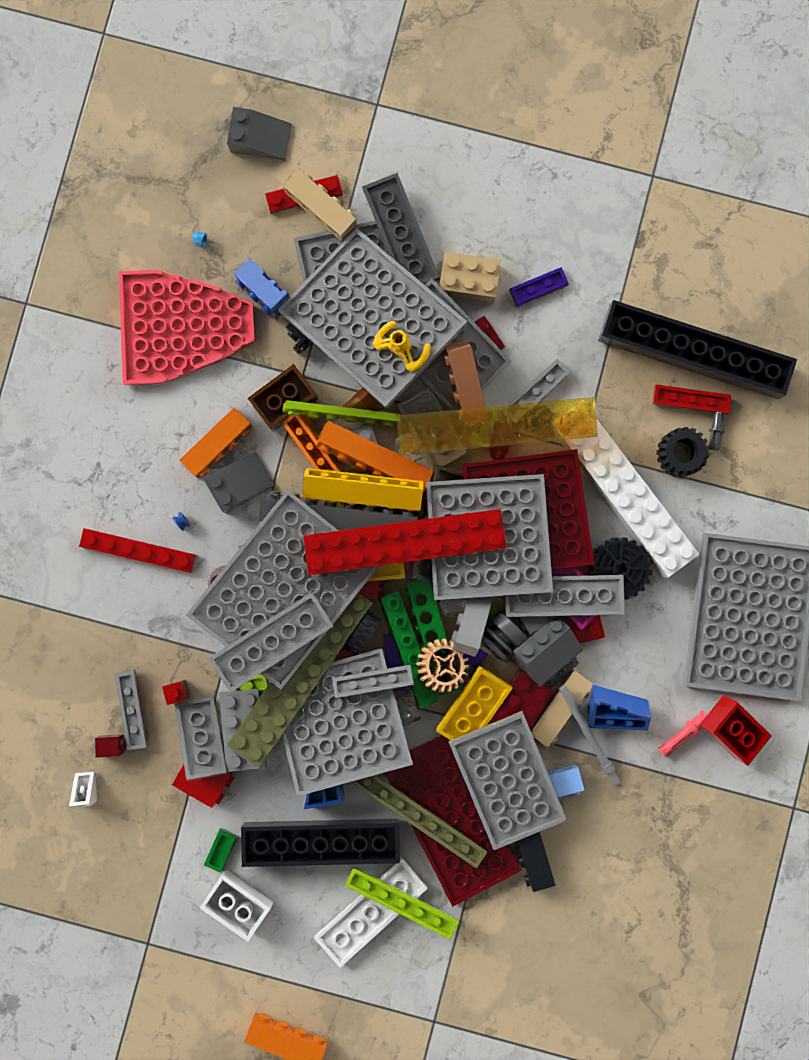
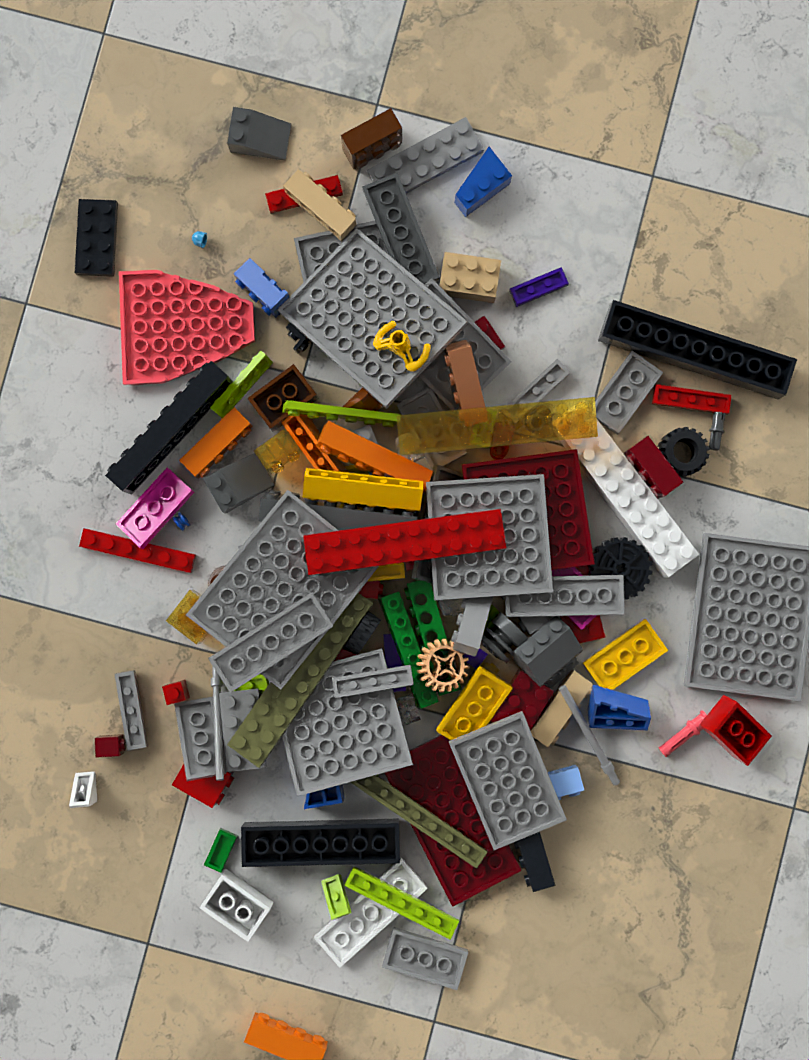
none -> black plate [74,199,118,277]
none -> black brick [105,361,233,495]
none -> dark pink plate [116,467,195,549]
none -> clear yellow brick [166,590,208,645]
none -> lime plate [210,351,273,418]
none -> light grey bar [211,665,224,781]
none -> clear yellow brick [254,429,302,474]
none -> lime plate [321,874,352,920]
none -> reddish brown brick [341,108,402,170]
none -> light grey plate [367,117,484,193]
none -> light grey plate [382,927,468,990]
none -> blue wedge [454,146,512,217]
none -> yellow plate [582,619,668,690]
none -> light grey plate [590,350,663,435]
none -> dark red brick [623,436,684,499]

